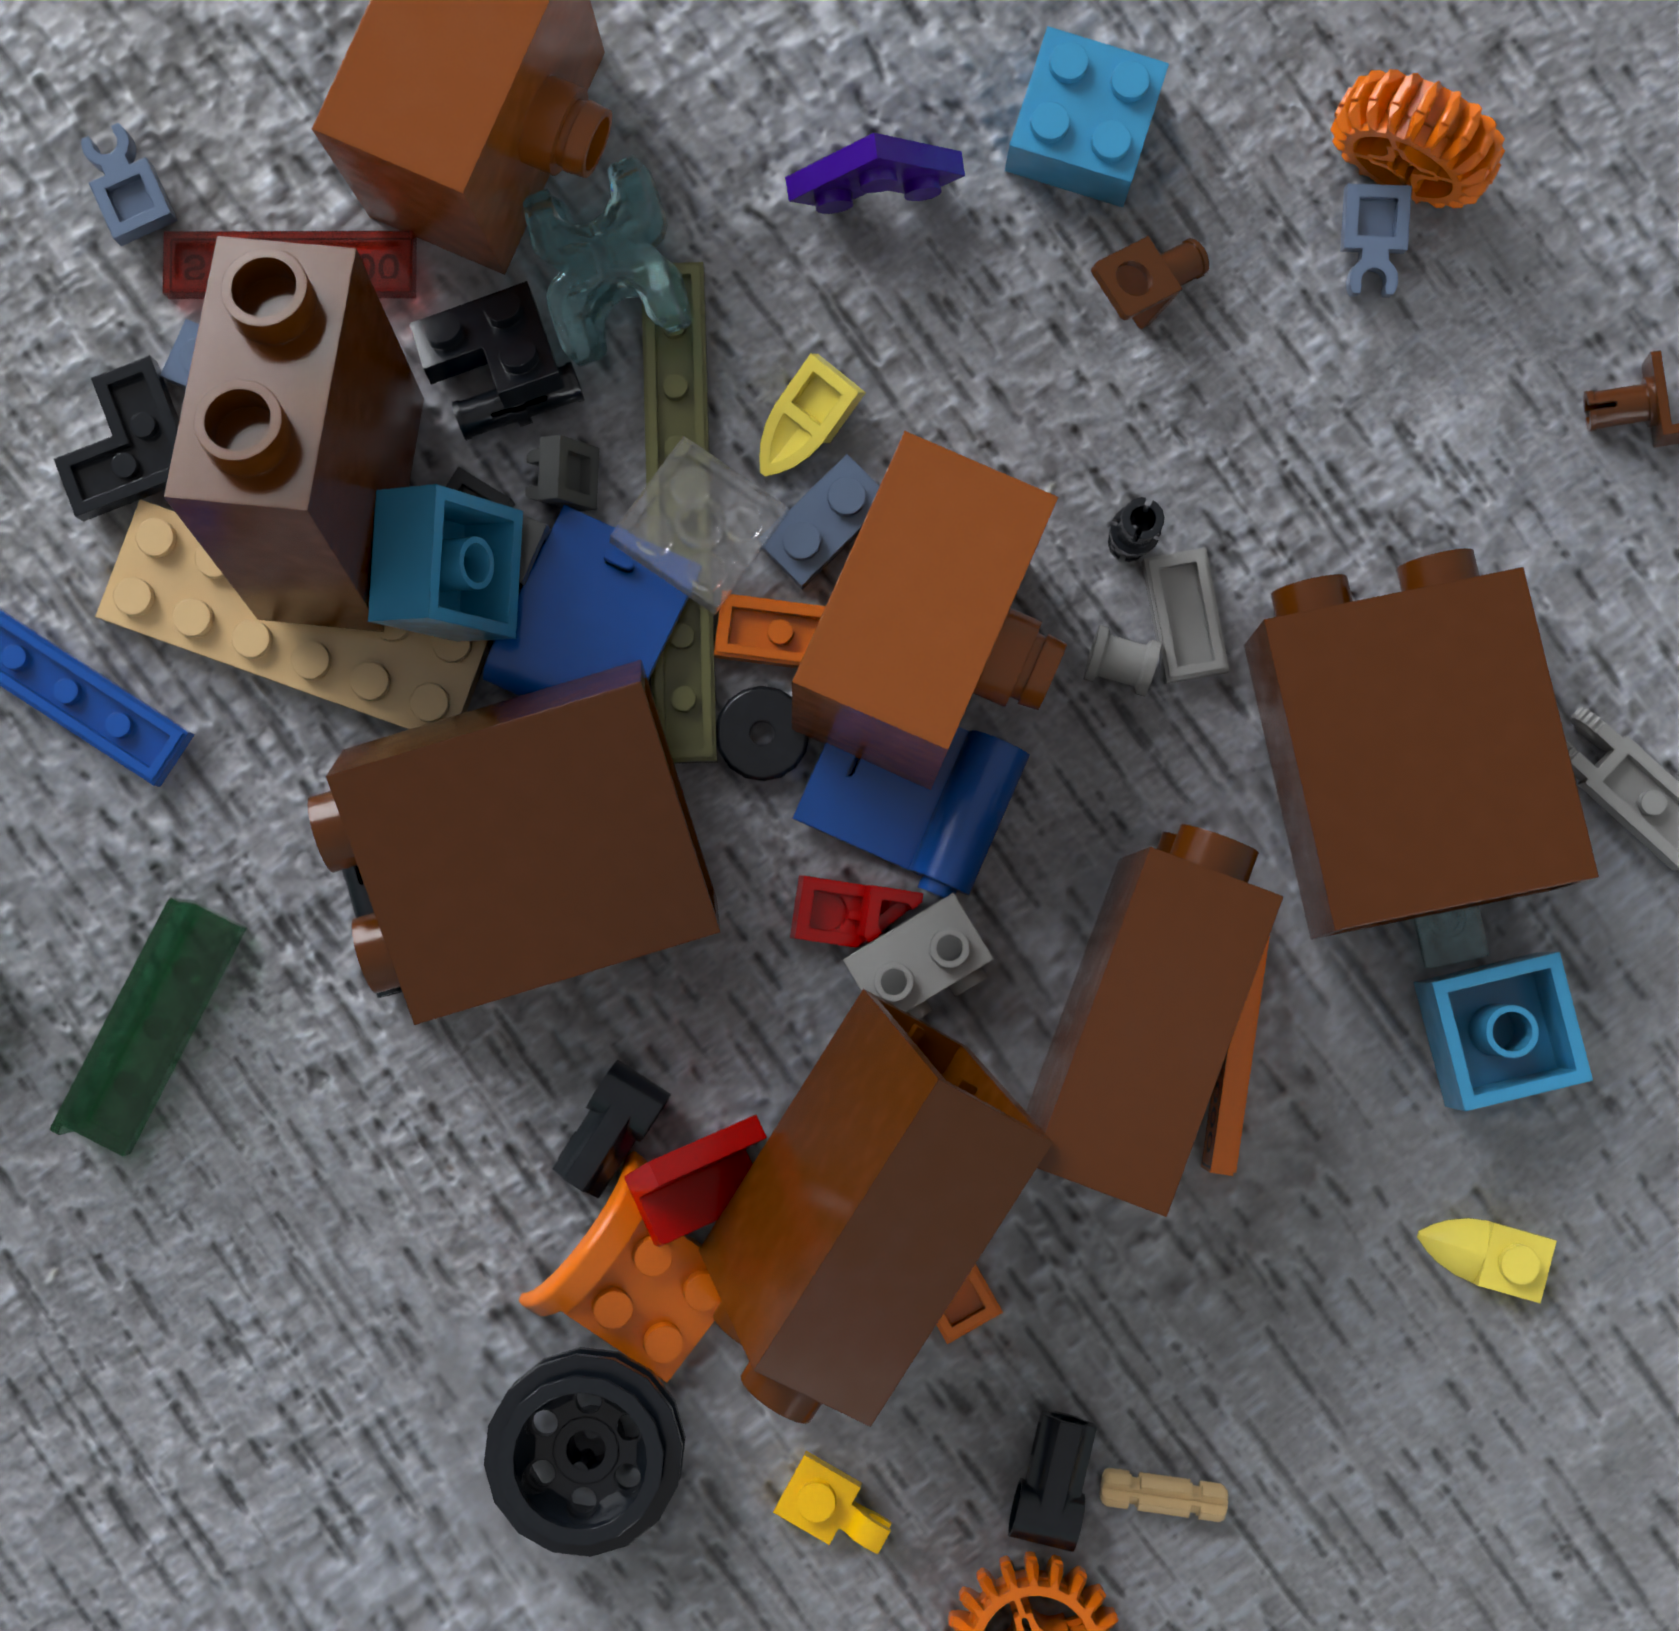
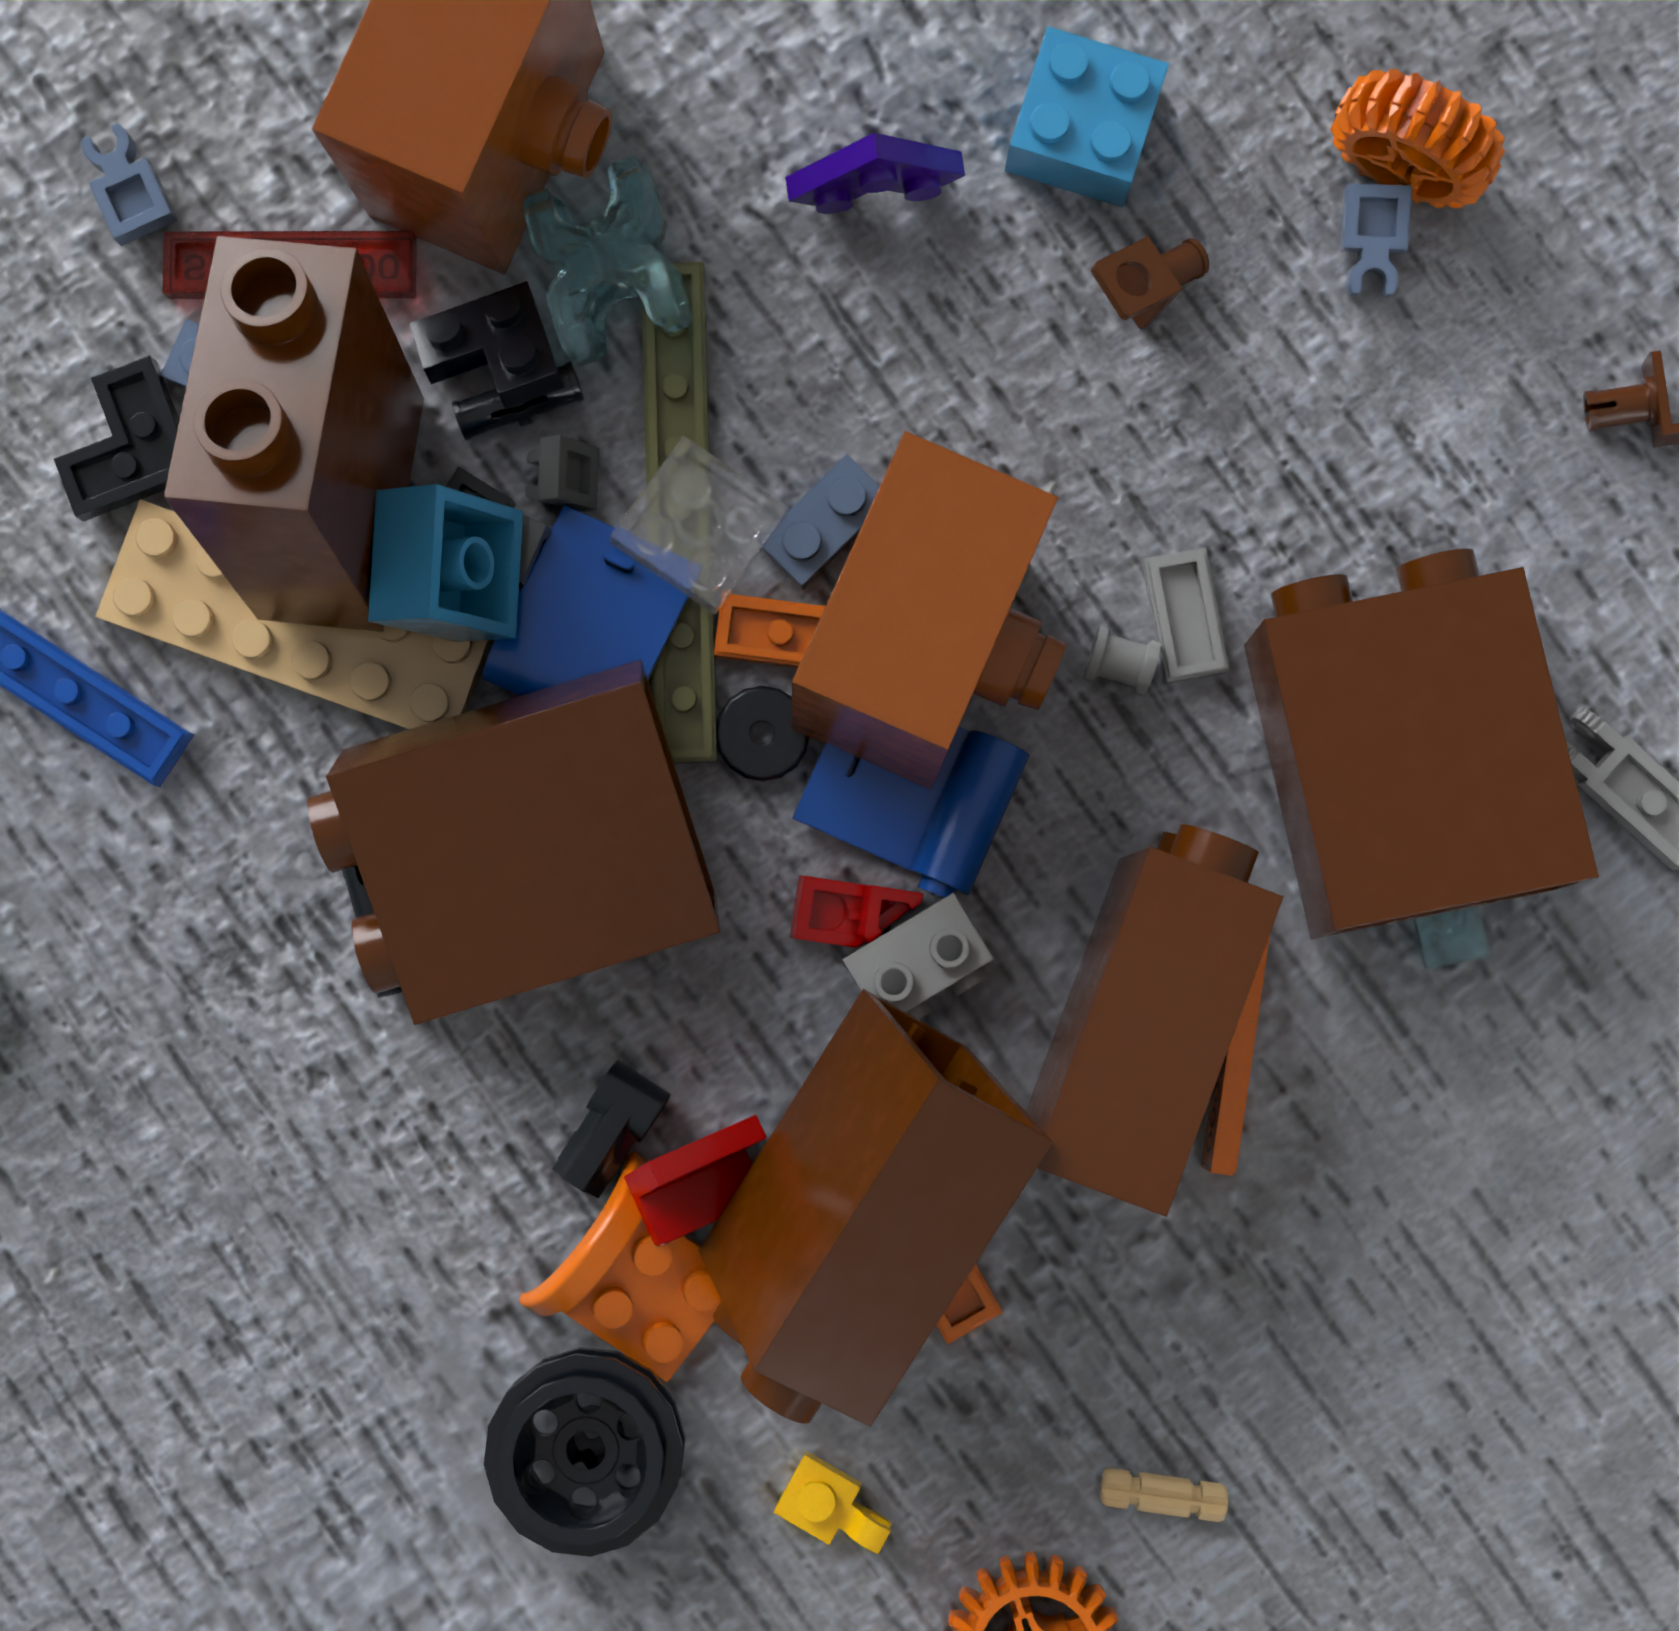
clear green panel [50,897,247,1156] -> none
light yellow plate [759,353,866,476] -> none
black piece [1008,1410,1097,1552] -> none
black pin [1108,497,1165,562] -> none
dark azure brick [1413,952,1593,1111] -> none
light yellow plate [1417,1218,1557,1304] -> none

